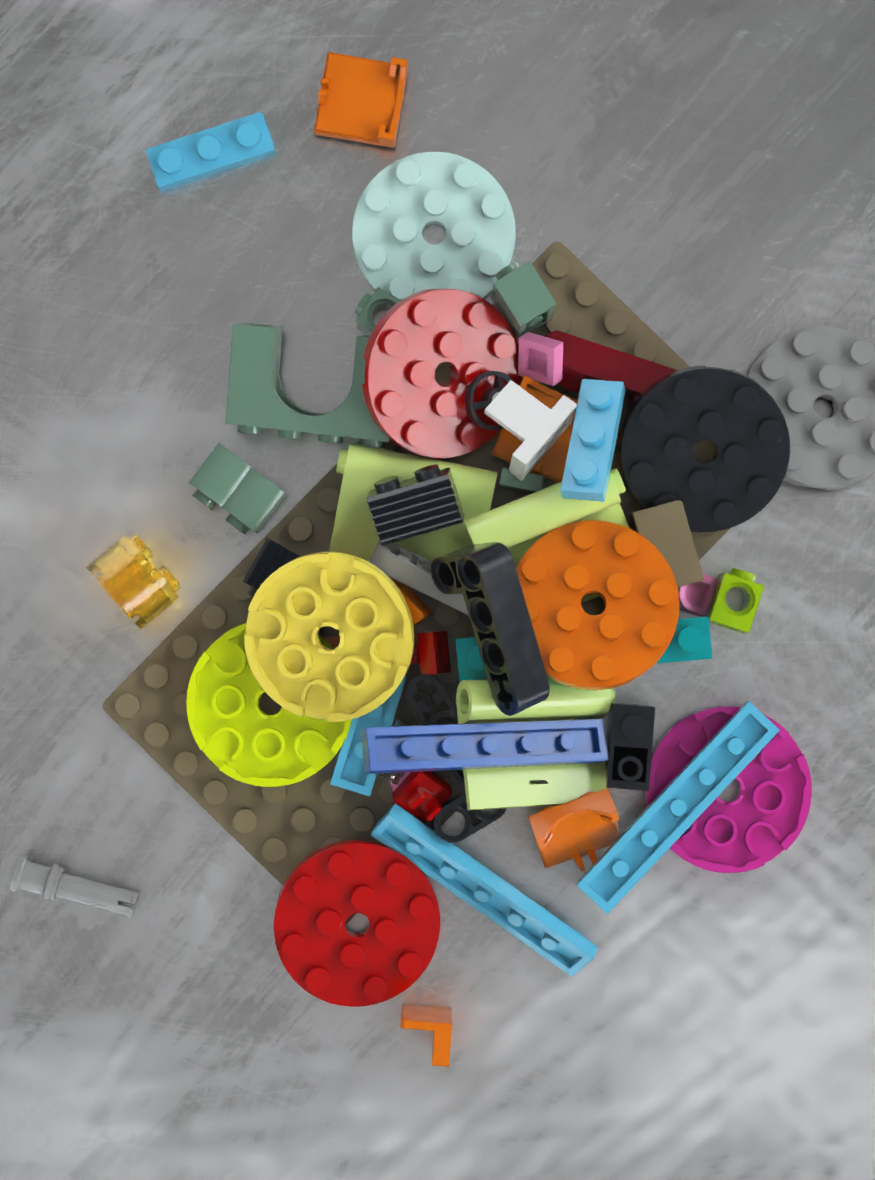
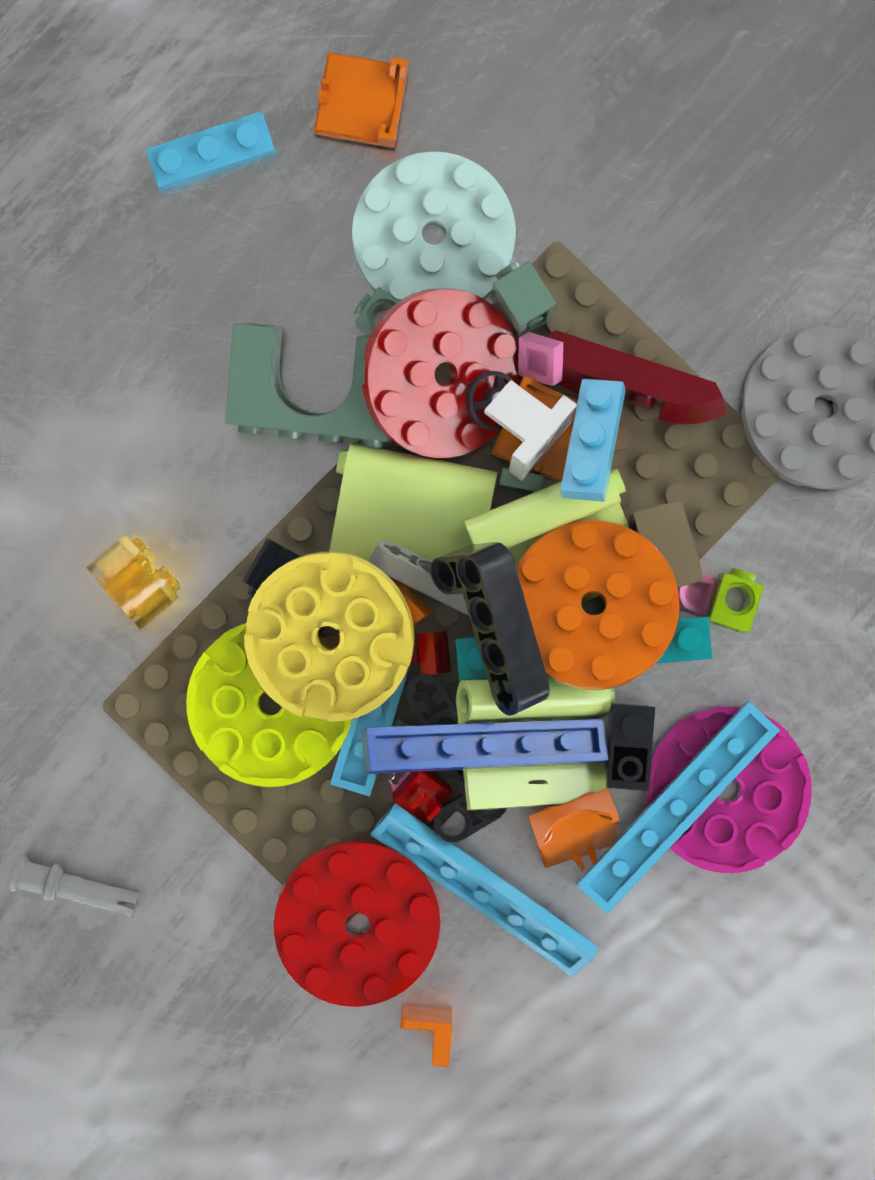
sand green brick [189,443,287,534] -> none
black brick [367,464,464,546] -> none
black plate [620,365,790,533] -> none

